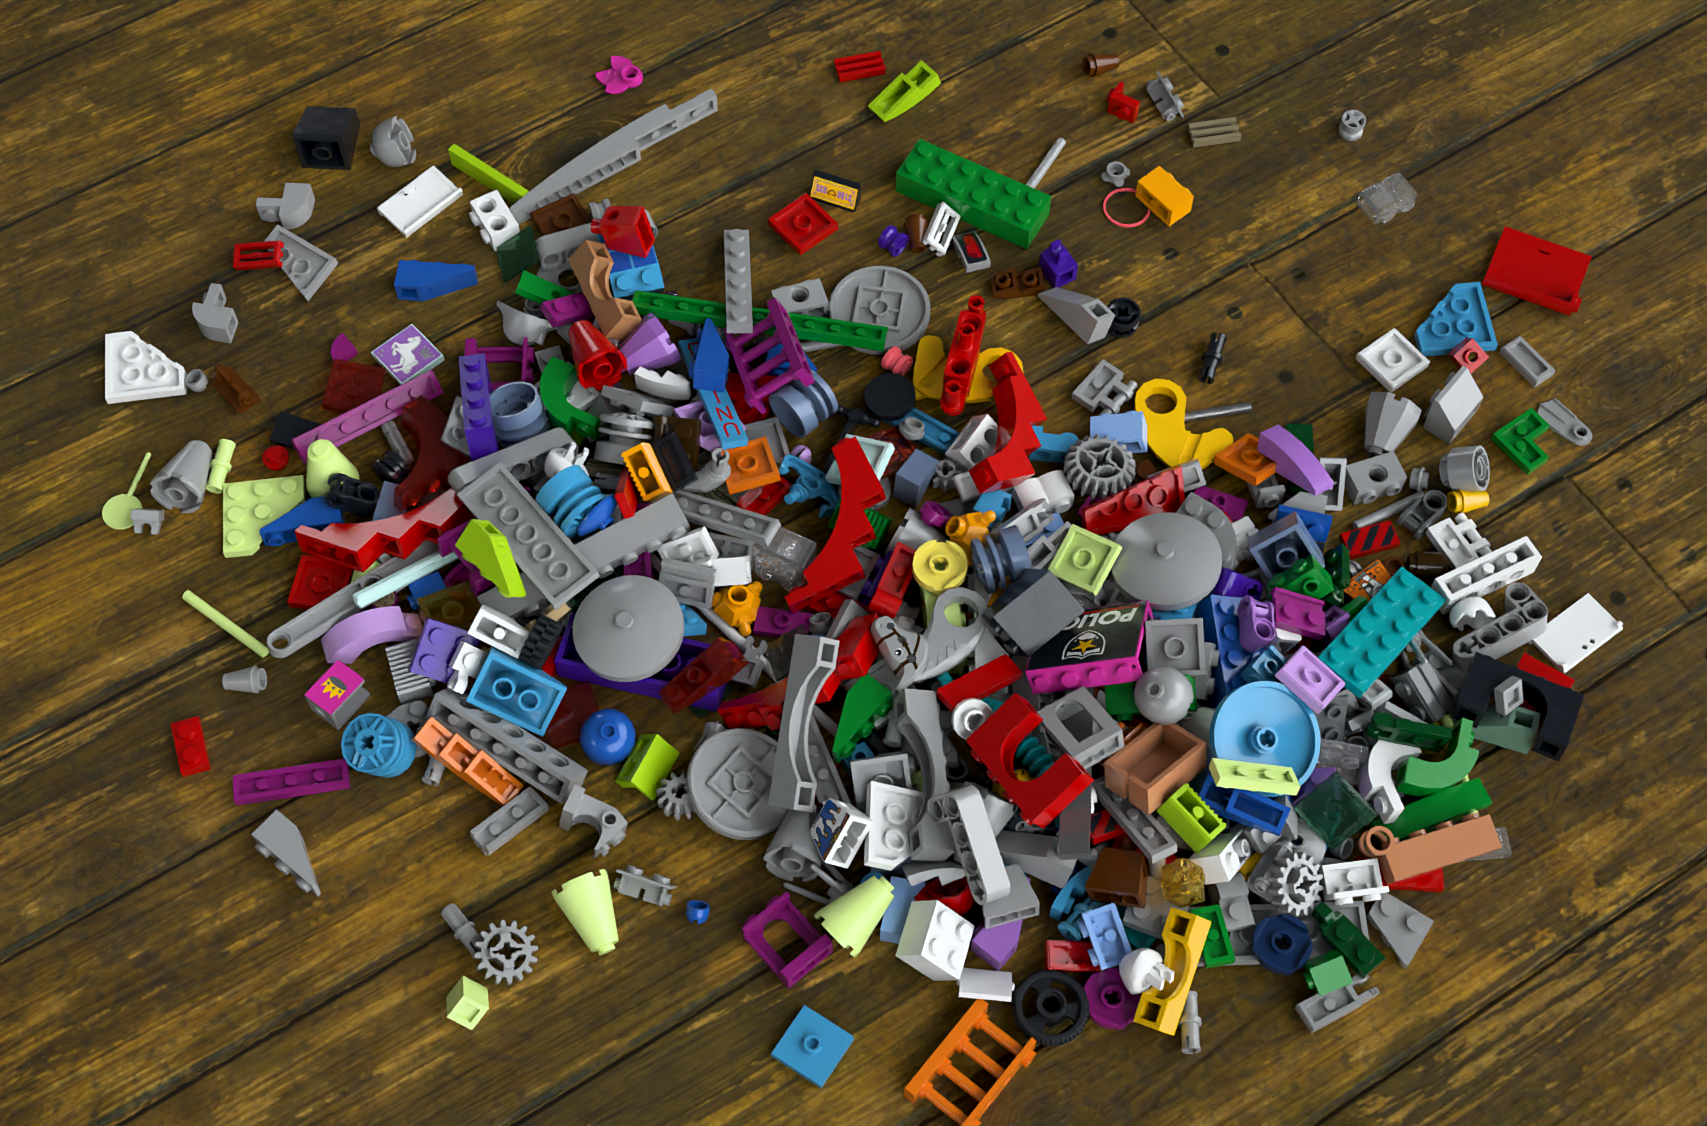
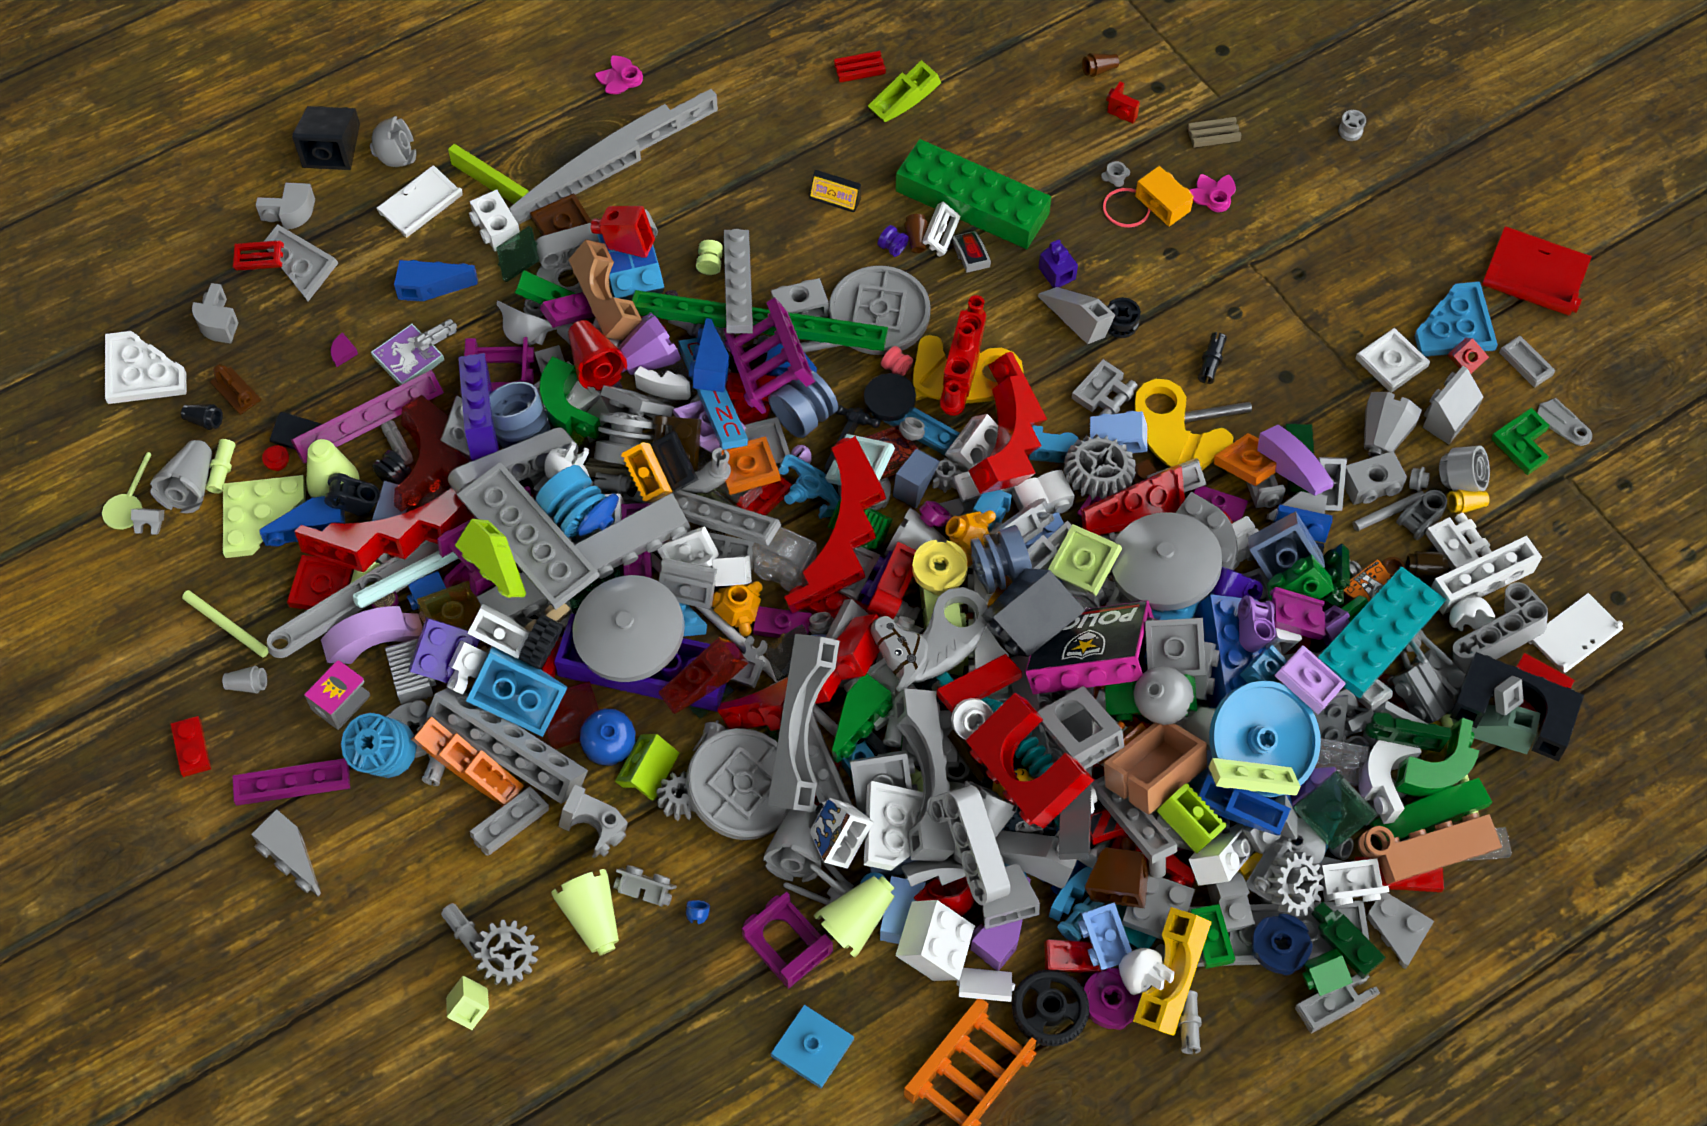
light grey hinge [184,369,208,392] -> none
clear red plate [322,359,386,413] -> none
light grey wheel [588,198,611,220] -> none
red tile [614,467,641,519] -> none
red plate [768,193,838,256] -> none
reddish brown slope [990,266,1047,298] -> none
light grey bar [1026,138,1066,189] -> none
light grey hinge [1146,71,1184,121] -> none
clear yellow brick [1161,858,1205,908] -> none
red tile [1339,520,1401,560] -> none
clear brick [1357,172,1418,225] -> none
none -> black cone [181,404,223,430]
none -> light grey axle [414,319,457,351]
none -> yellowish green wheel [696,240,724,275]
none -> dark pink plate [1190,174,1236,212]

